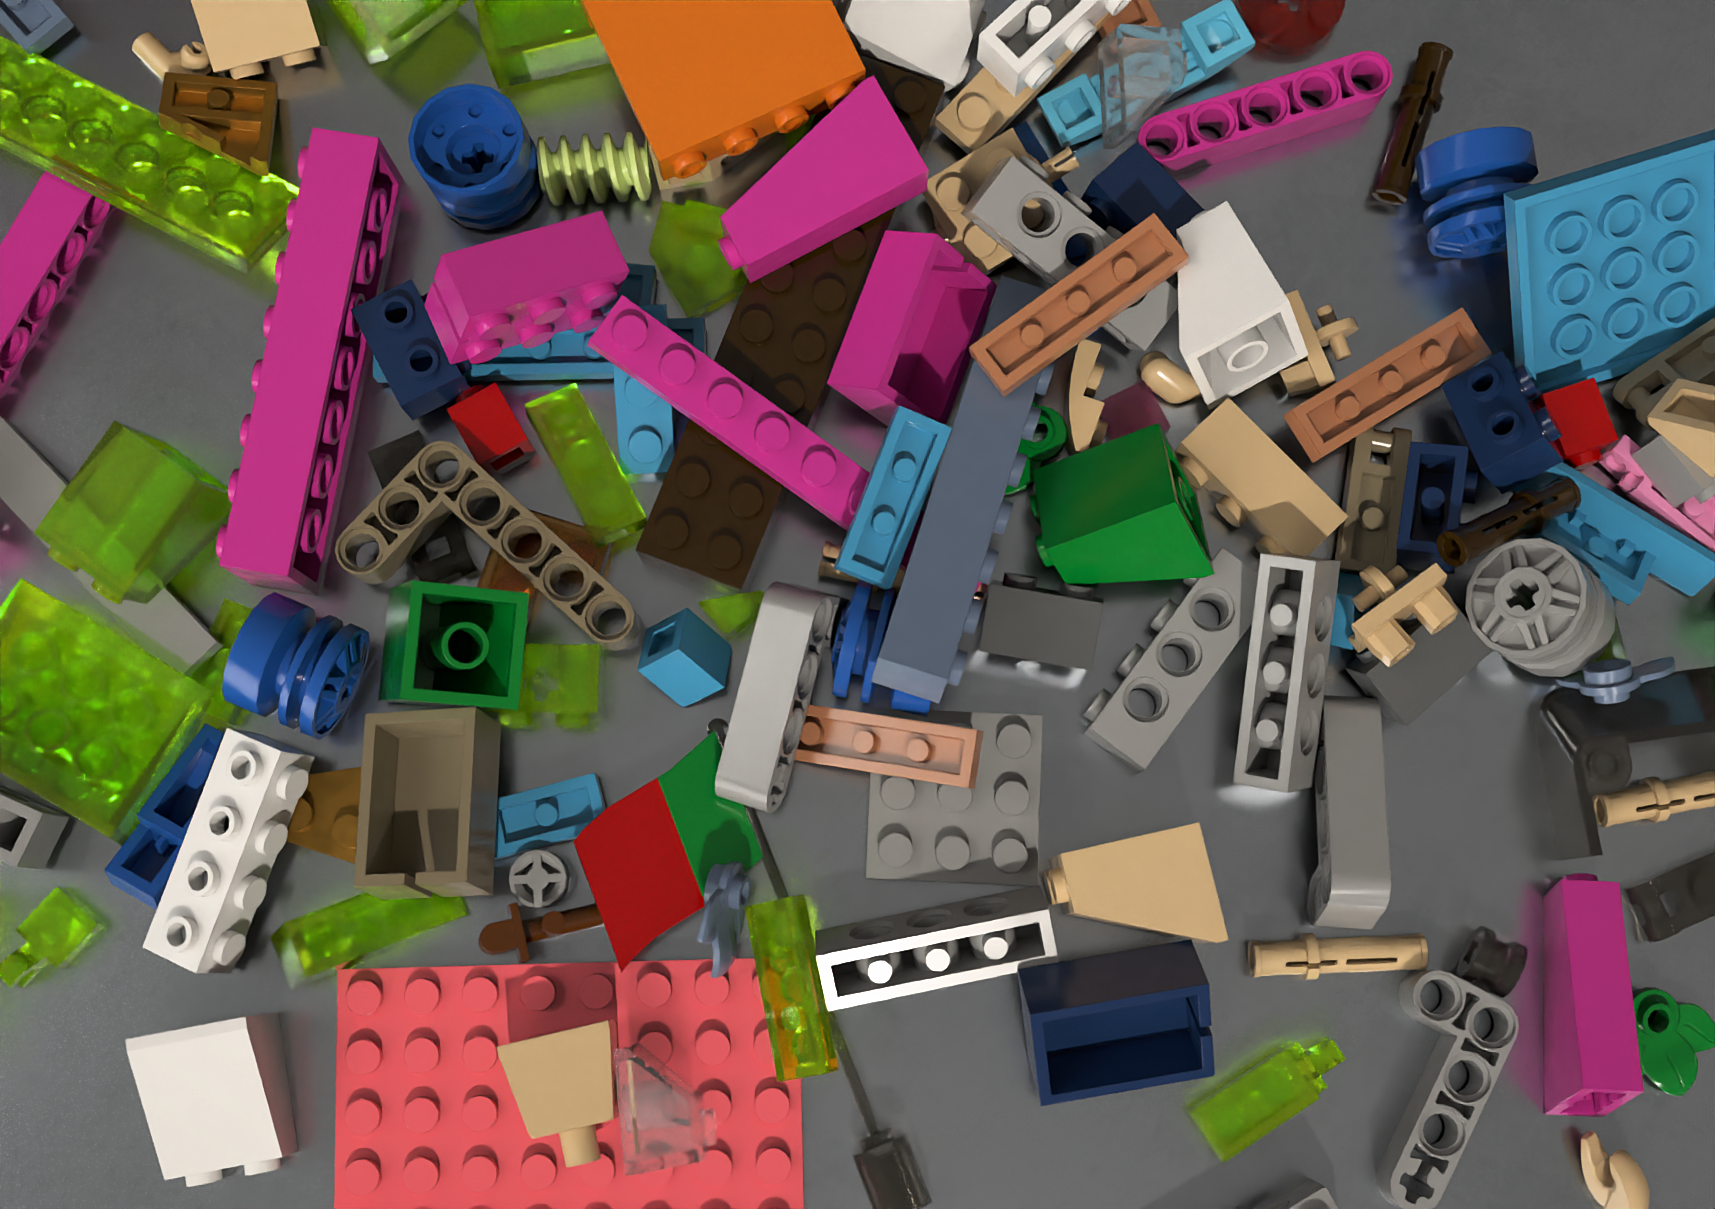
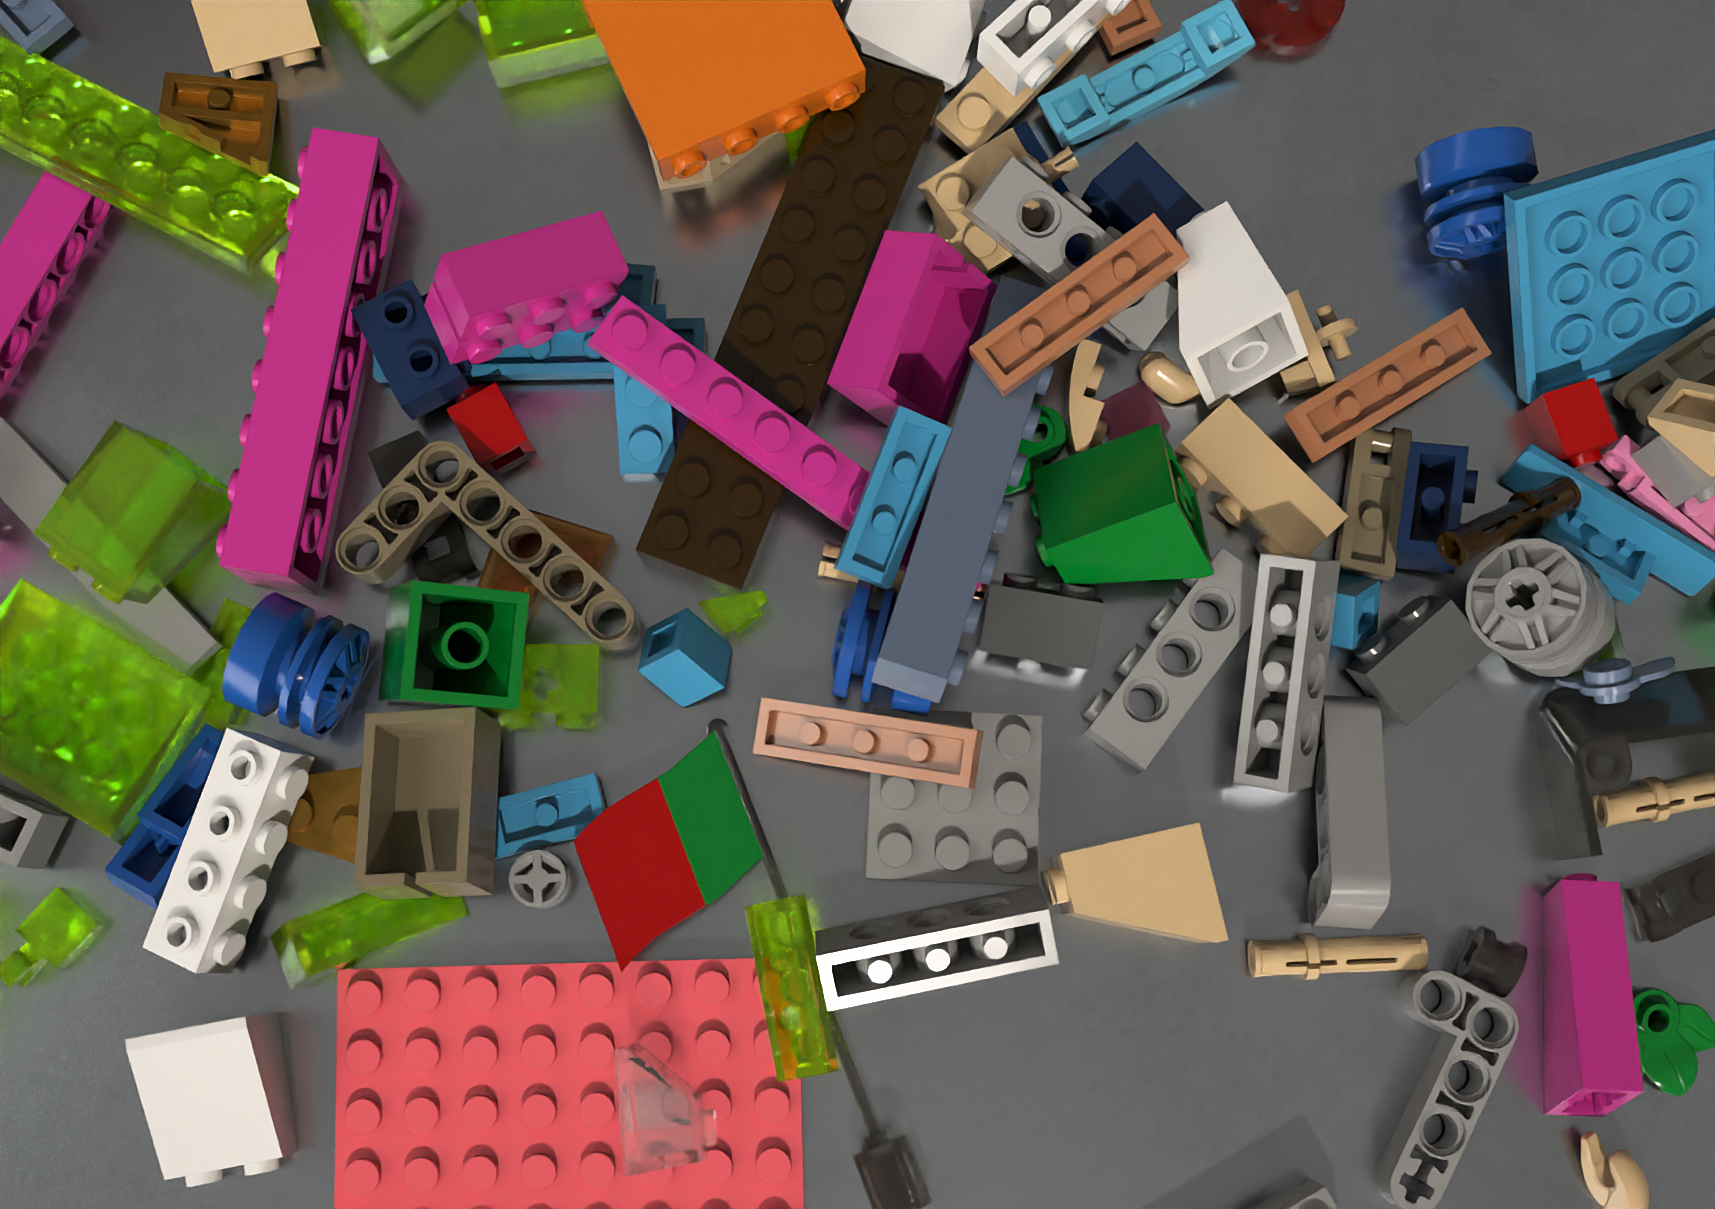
tan arm [132,32,212,81] -> none
blue wheel [408,83,541,230] -> none
reddish brown arm [478,902,603,964] -> none
tan torso [497,1019,620,1167] -> none
clear neon green plate [524,383,647,549] -> none
yellowish green piece [537,131,653,206] -> none
clear neon green plate [648,199,748,318] -> none
sand blue plate [697,860,751,978] -> none
light grey beam [715,581,849,814] -> none
dark pink slope [717,75,929,283] -> none
dark blue piece [1017,939,1215,1106] -> none
clear slope [1098,23,1188,150] -> none
dark pink beam [1136,50,1393,177] -> none
clear neon green hinge [1187,1037,1346,1163] -> none
tan hips [1348,563,1459,667] -> none
dark brown pin [1372,42,1454,205] -> none
dark blue brick [1441,351,1564,494] -> none

